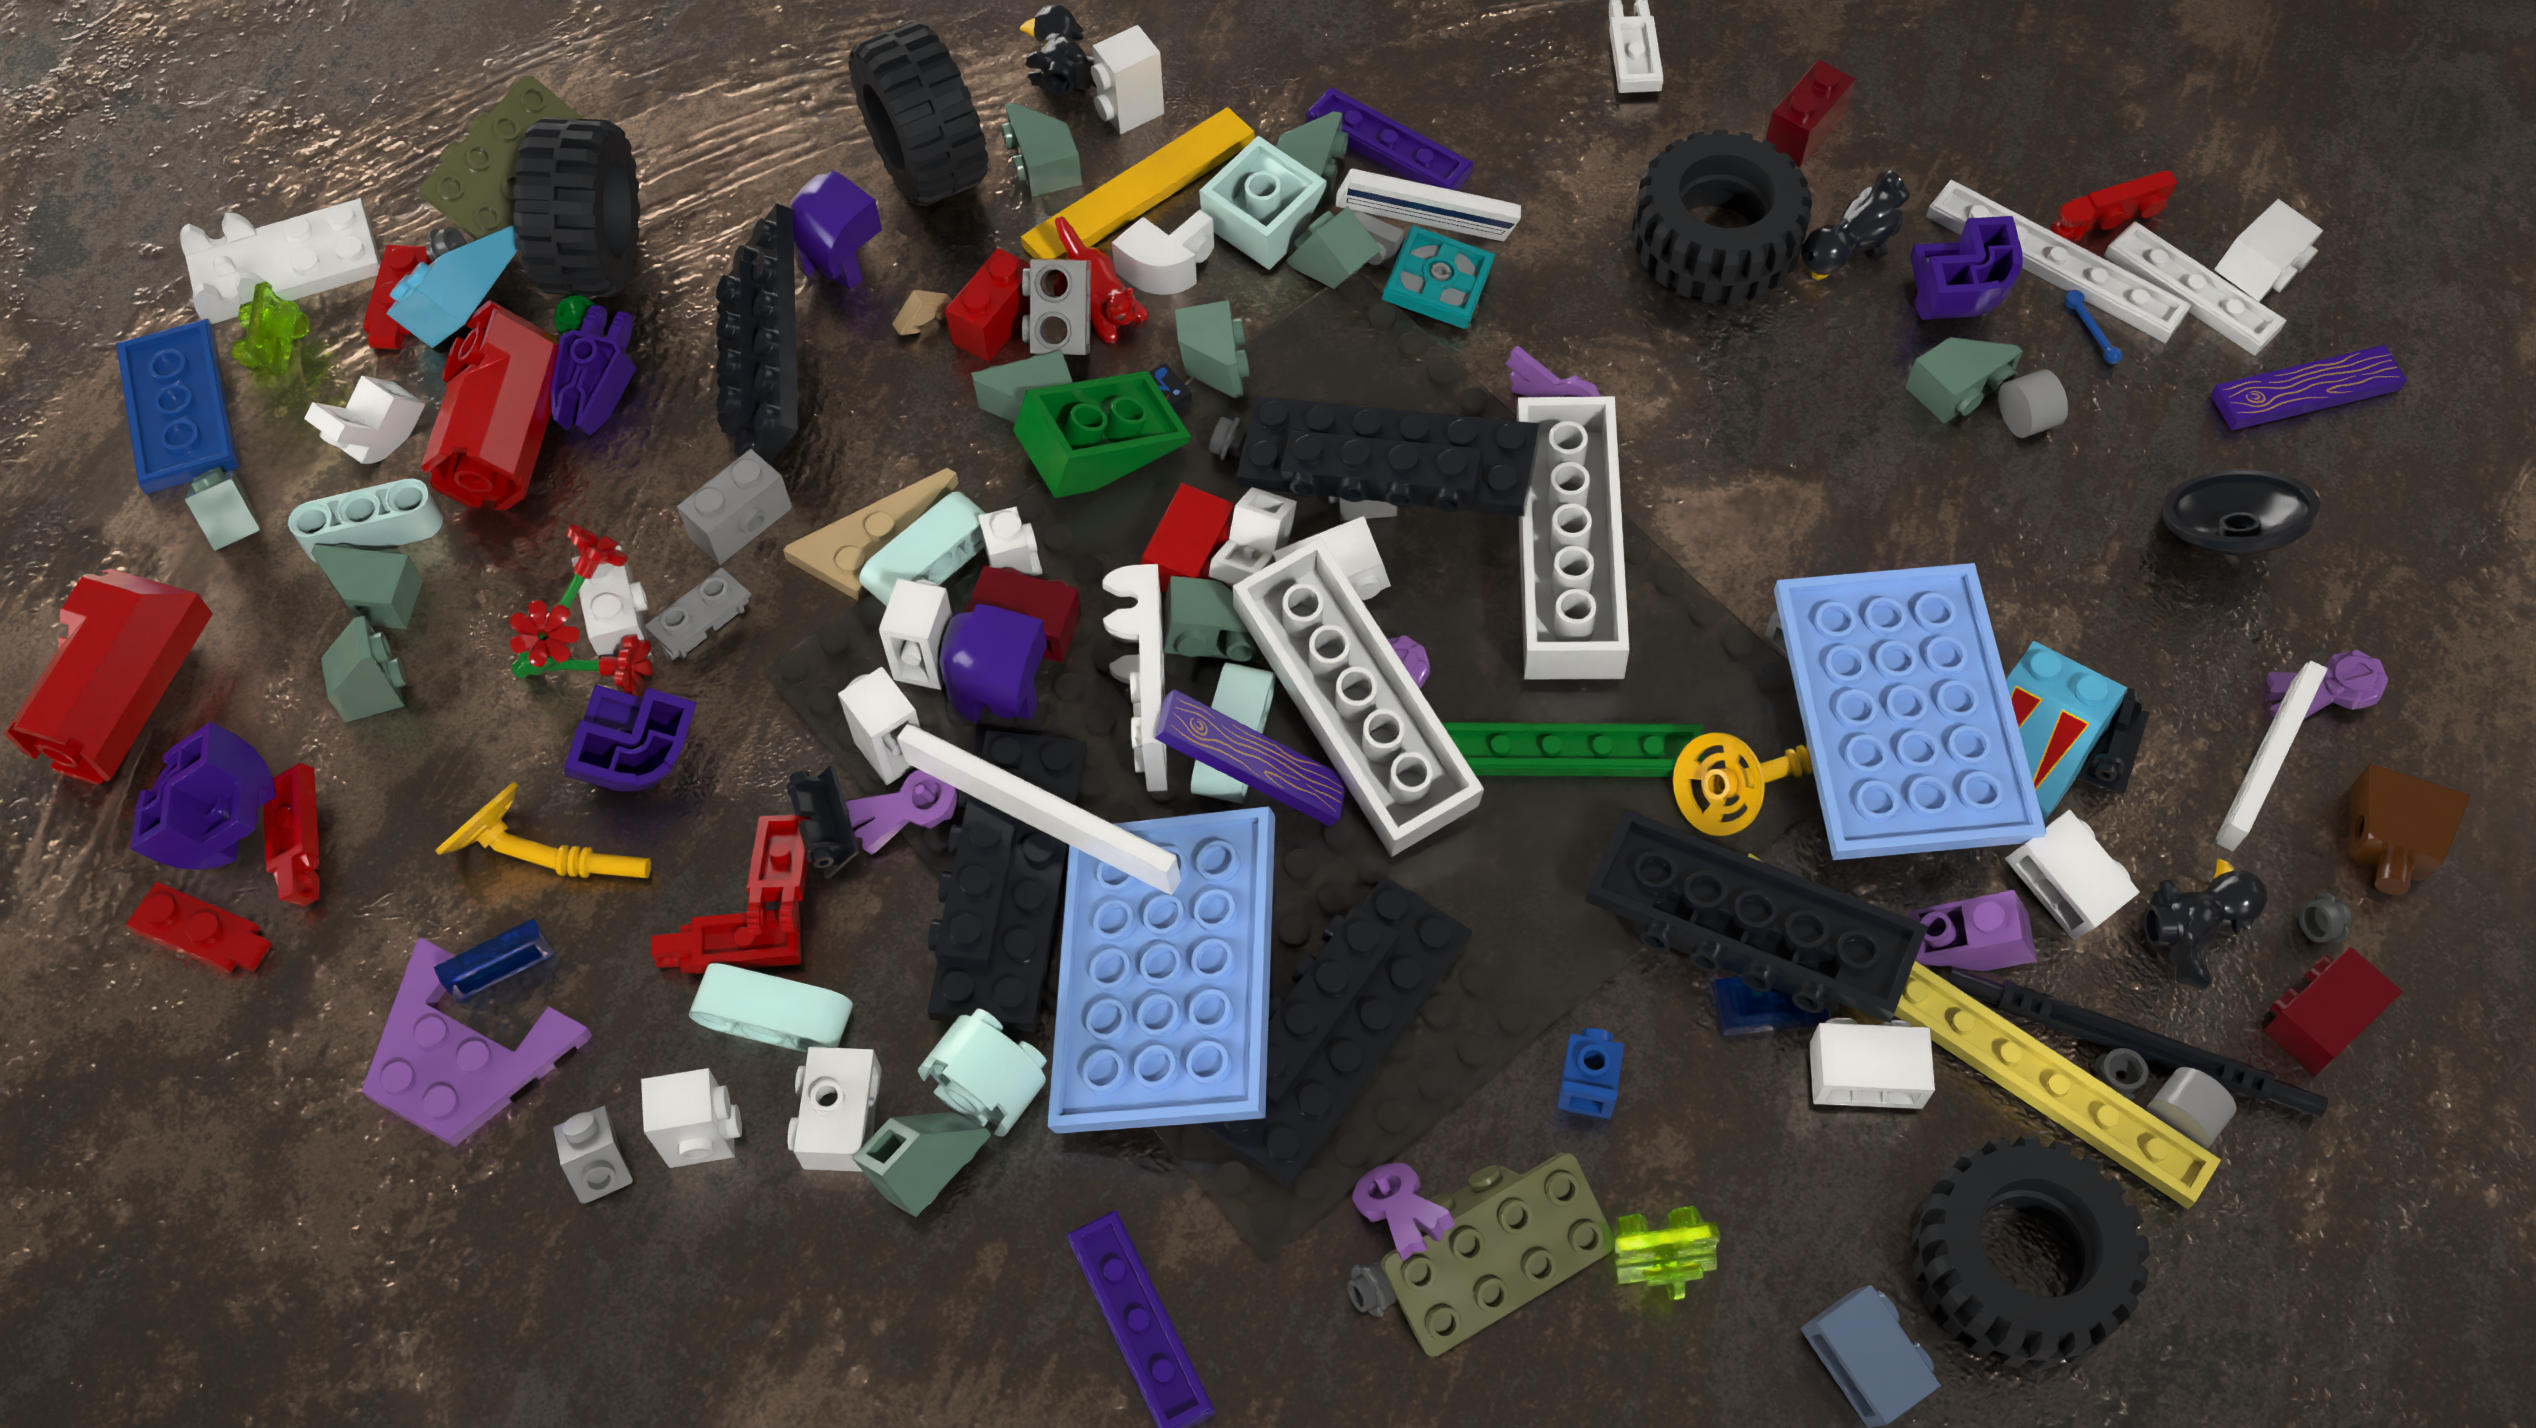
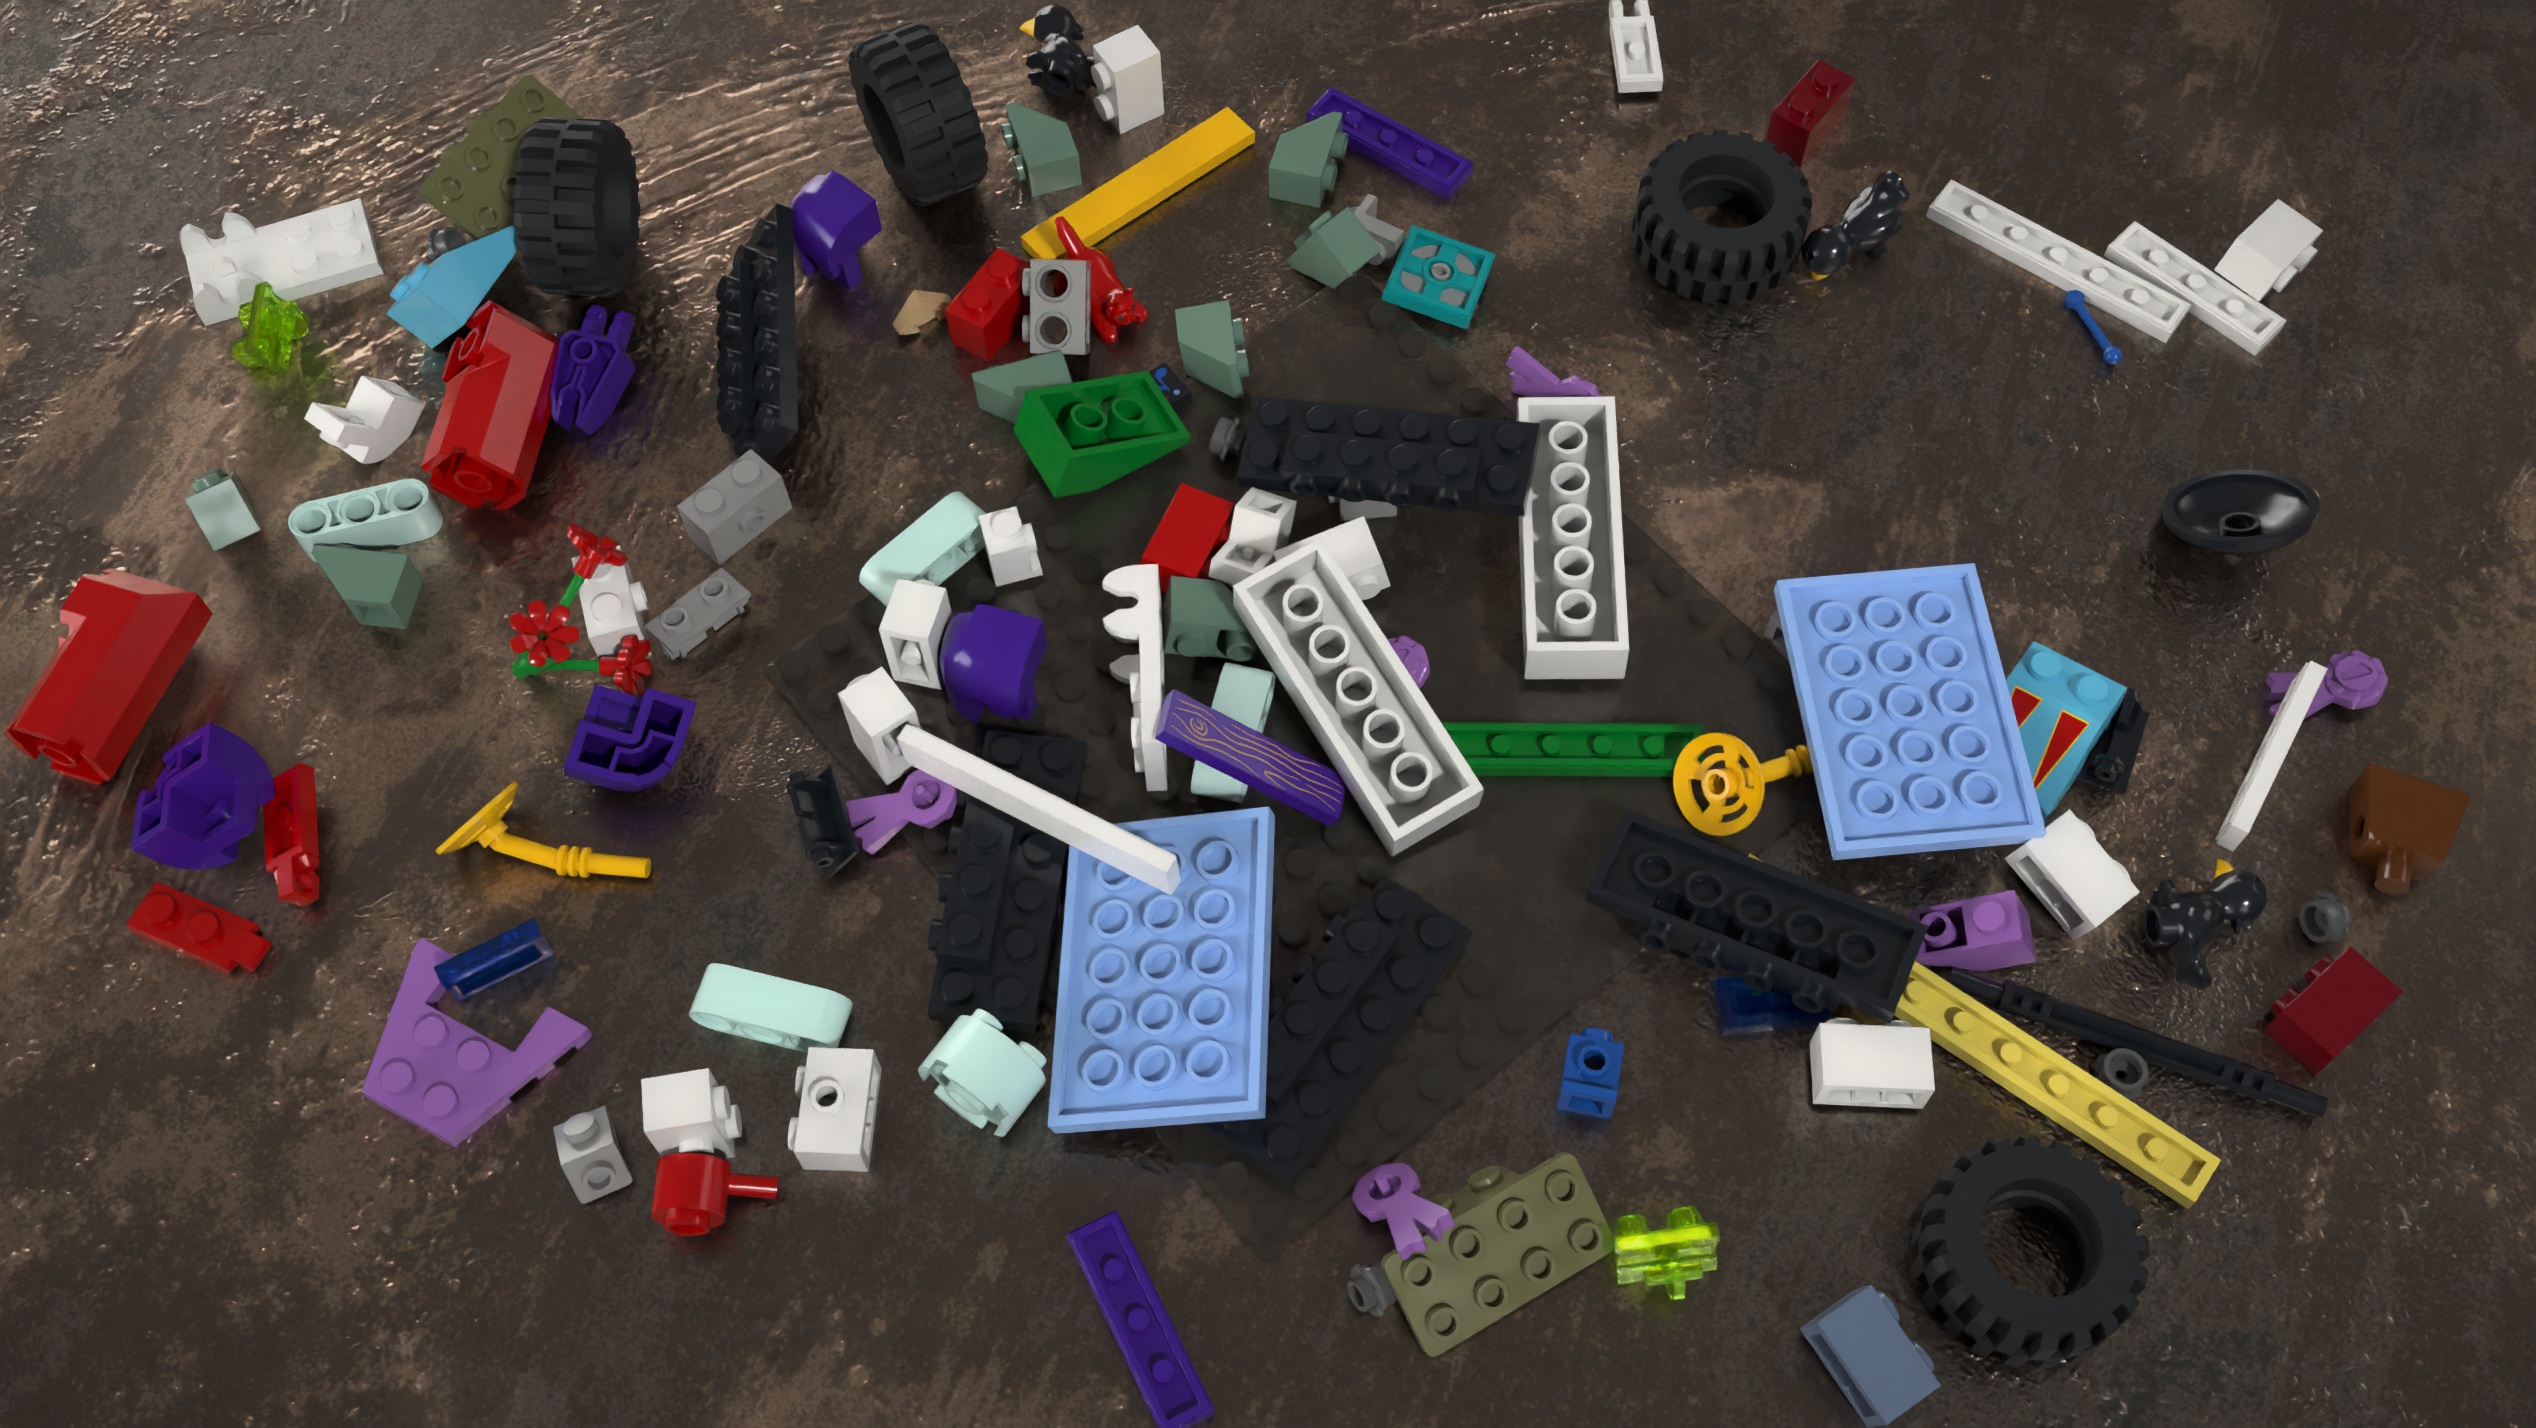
blue tile [116,318,240,494] -> none
sand green slope [321,616,408,723] -> none
red hinge [364,245,432,350] -> none
green plate [554,295,596,335] -> none
red hinge [651,909,801,974] -> none
red hinge [747,815,812,934] -> none
tan wing [783,468,959,602] -> none
sand green slope [852,1112,991,1217] -> none
dark red brick [965,565,1082,663] -> none
white brick [1112,210,1214,295] -> none
light aqua slope [1199,136,1326,270] -> none
white tile [1336,169,1521,242] -> none
sand green slope [1905,337,2023,424] -> none
dark purple brick [1910,216,2023,320] -> none
light grey piece [1998,369,2068,438] -> none
red hinge [2049,170,2178,243] -> none
light grey piece [2147,1067,2237,1150] -> none
dark purple tile [2210,345,2407,431] -> none
none -> red piece [651,1153,778,1236]

